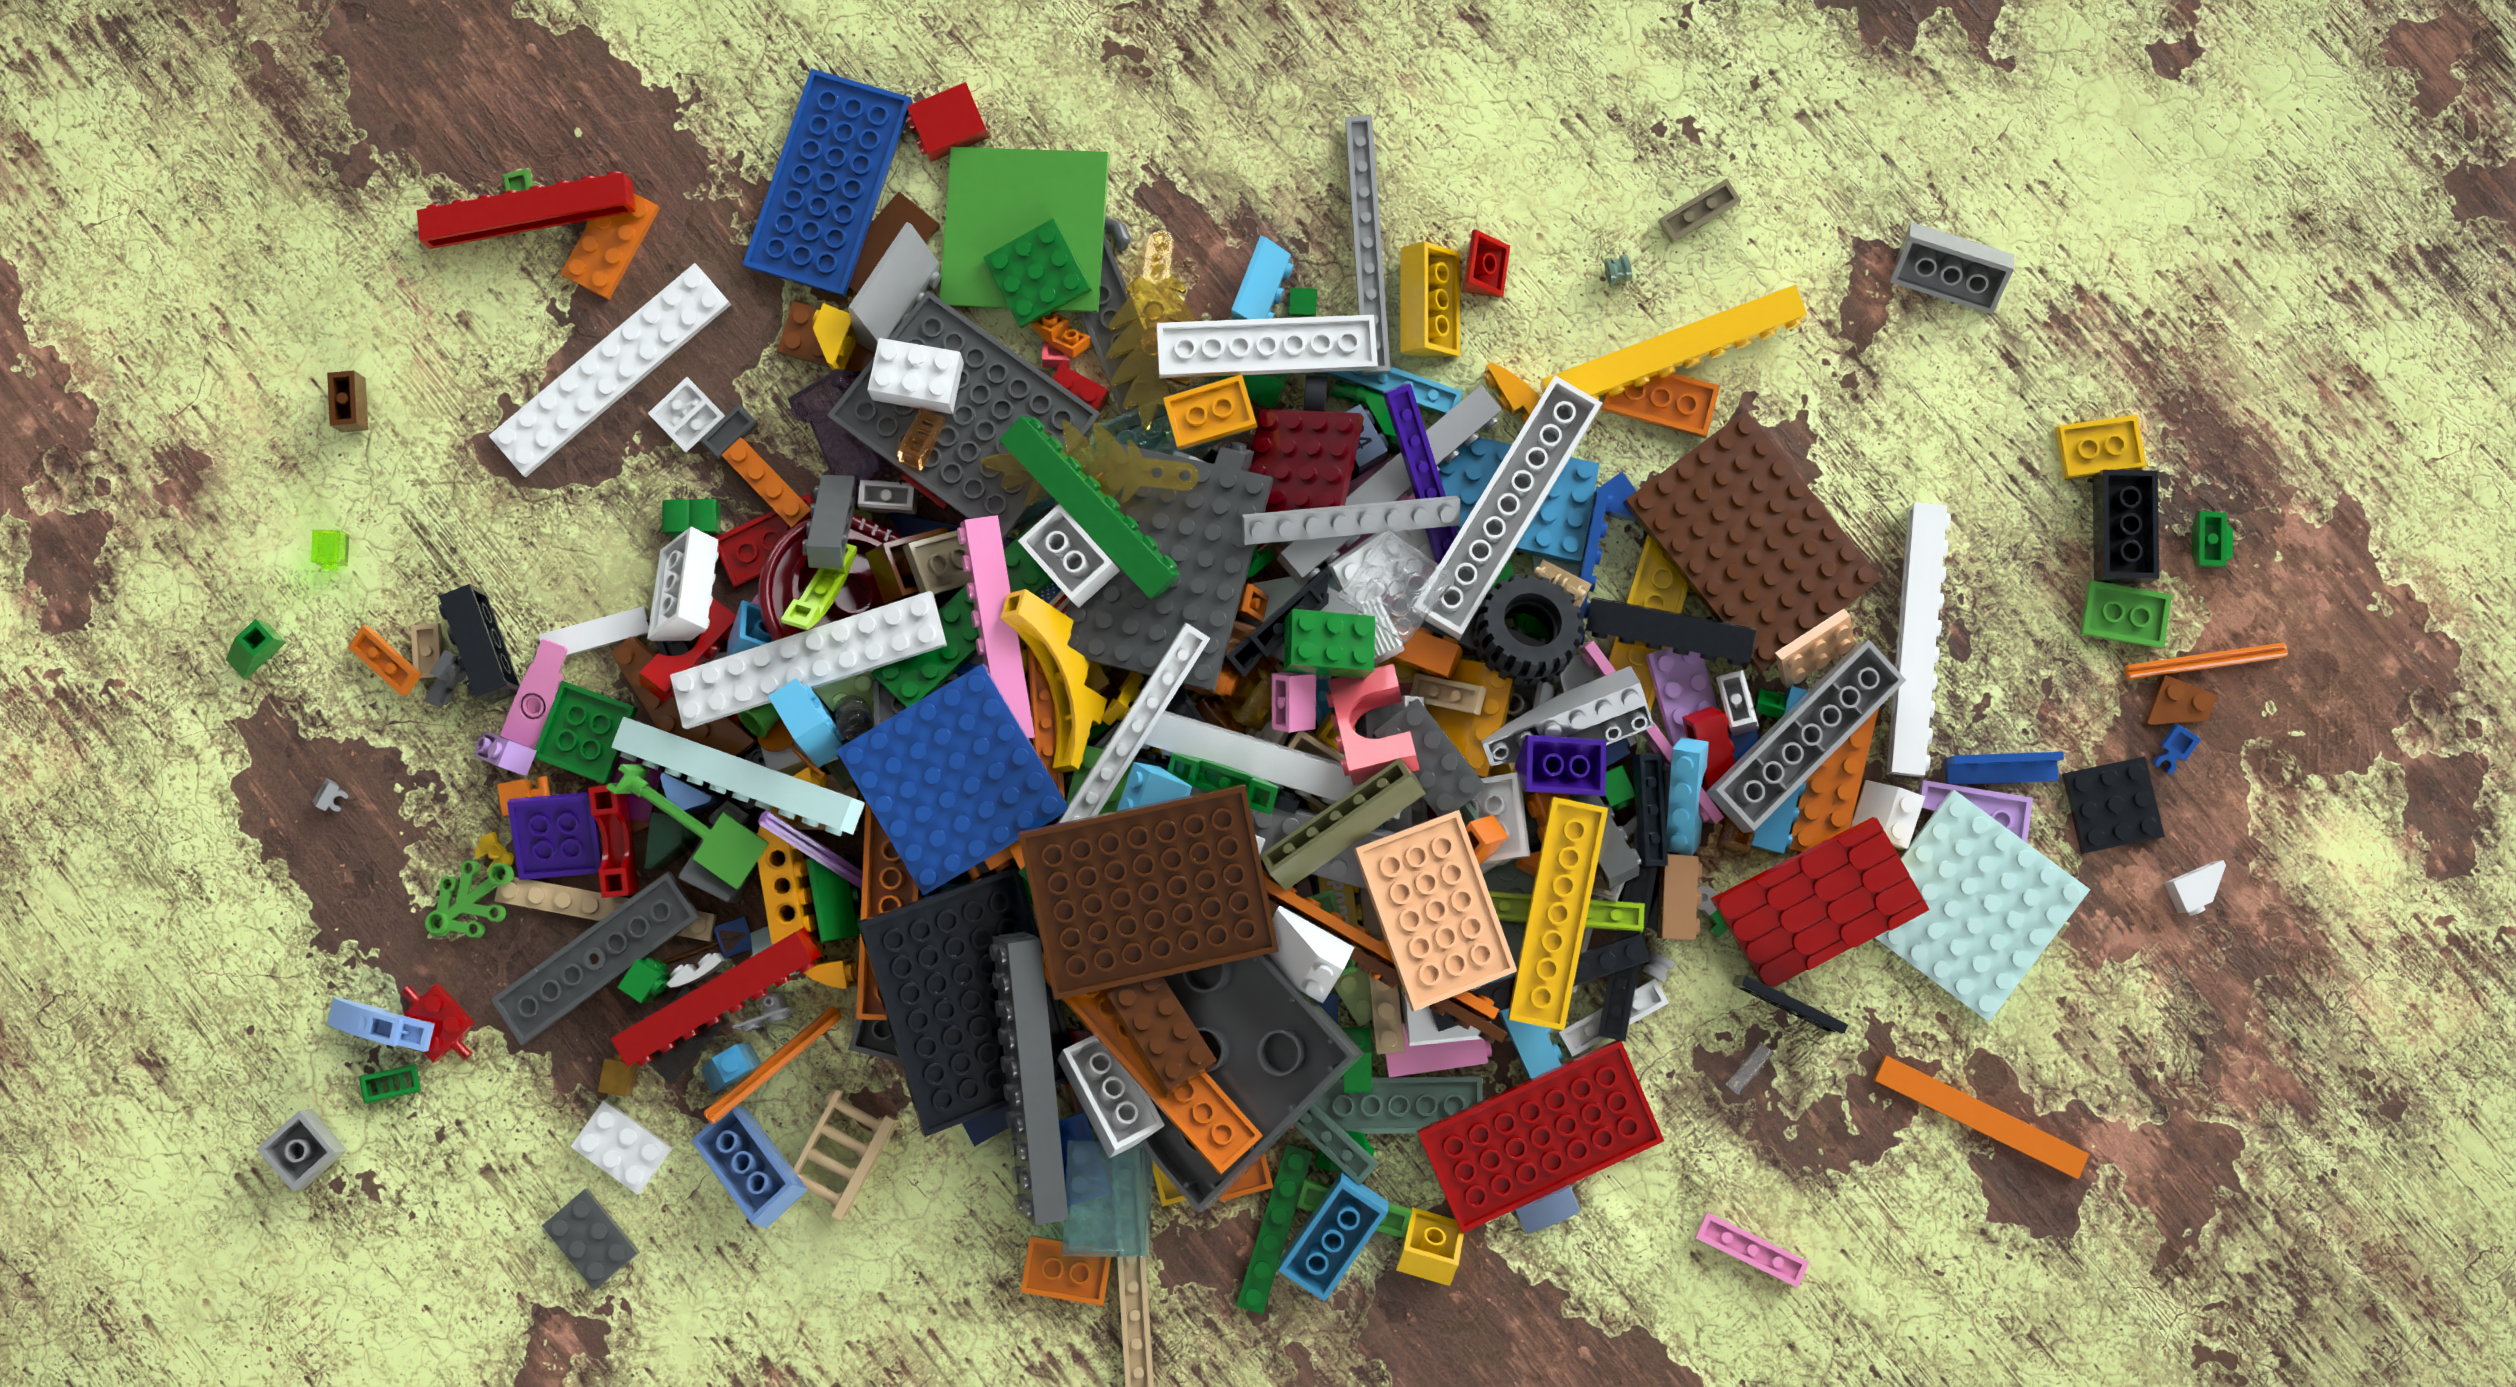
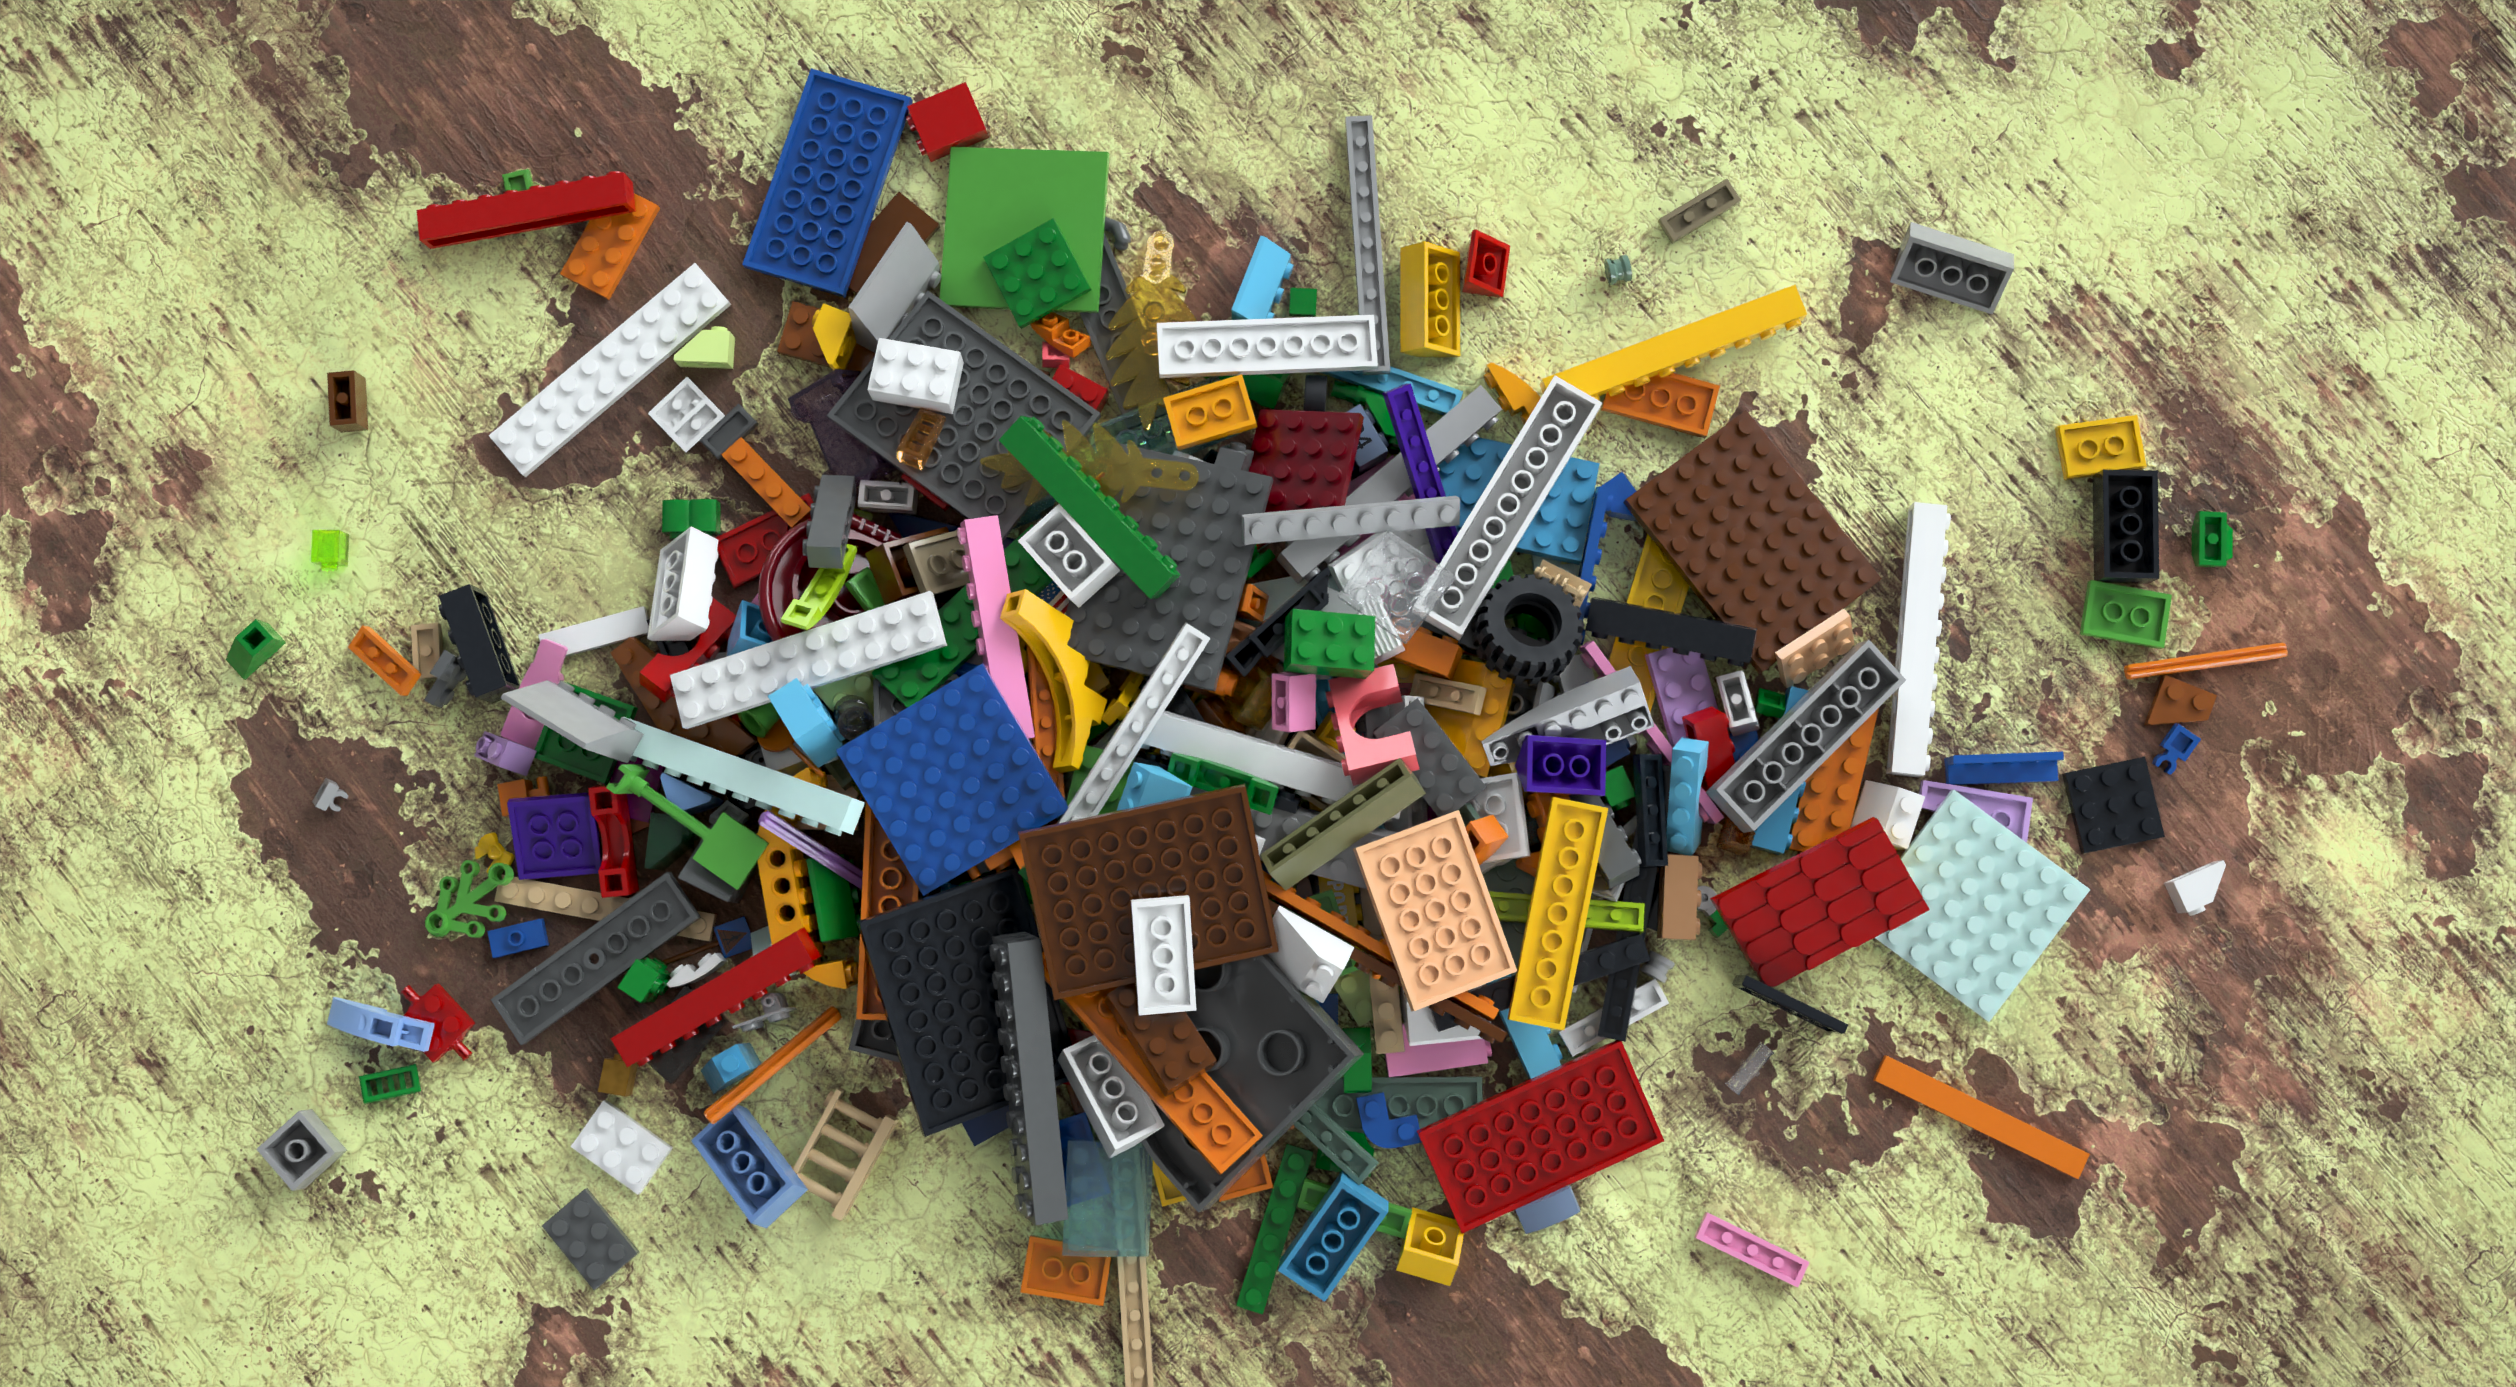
none -> blue plate [487,919,549,958]
none -> slope [501,680,644,763]
none -> yellowish green slope [674,326,735,369]
none -> bright green tile [845,566,885,612]
none -> white plate [1131,895,1196,1015]
none -> blue plate [1356,1092,1422,1148]

